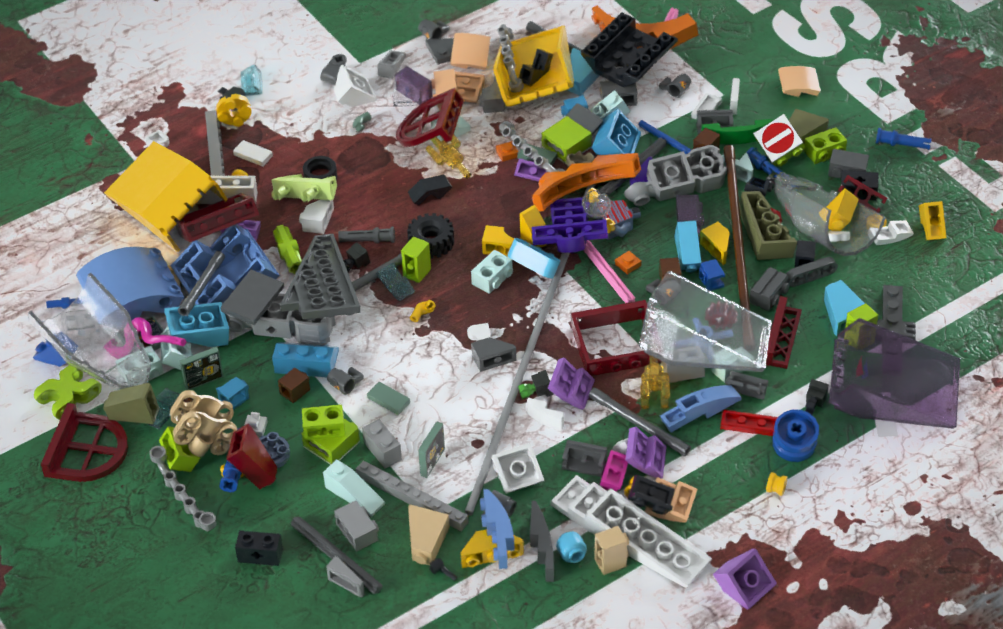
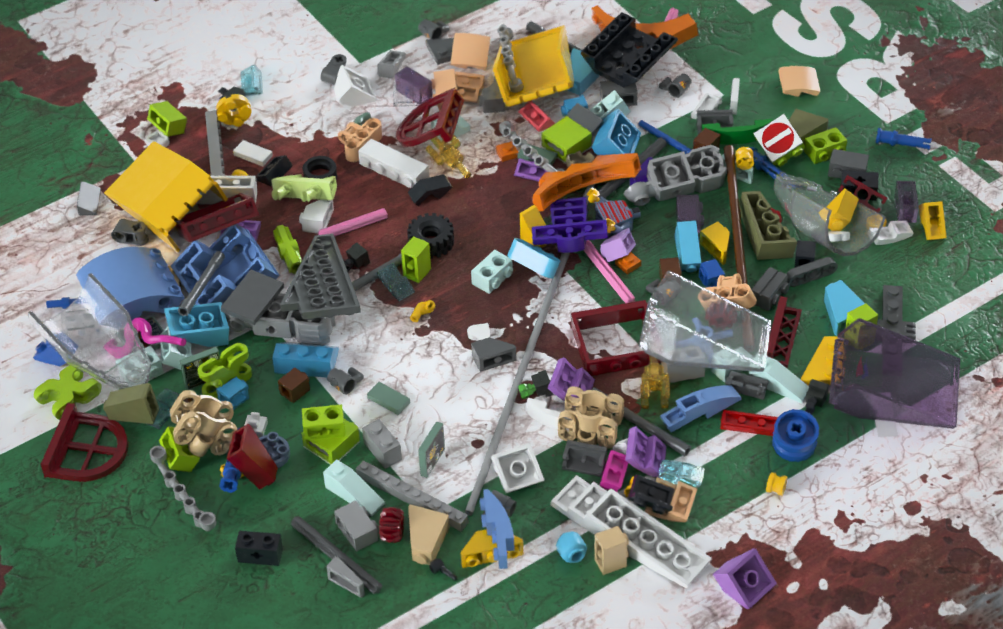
dark grey pin [338,227,395,244] -> none
yellow arch [482,225,514,257] -> none
black slope [519,49,553,86] -> none
dark grey slope [530,501,554,582] -> none
clear hair [582,190,612,219] -> none
black bracket [744,172,777,197] -> none
none -> slope [77,182,101,215]
none -> dark grey piece [111,219,149,246]
none -> lime brick [147,101,187,137]
none -> lime piece [197,343,252,399]
none -> black slope [255,155,292,187]
none -> bright pink axle [318,208,388,237]
none -> light nougat piece [338,118,382,162]
none -> white brick [358,139,429,188]
none -> dark red gear [379,507,405,543]
none -> coral slope [519,100,555,132]
none -> tan piece [558,386,624,449]
none -> lavender slope [600,228,636,262]
none -> clear light blue slope [658,460,704,488]
none -> light nougat piece [698,273,757,310]
none -> yellow wheel [735,147,754,170]
none -> light aqua slope [749,353,809,403]
none -> yellow wing [800,336,845,386]
none -> brick [894,181,919,223]

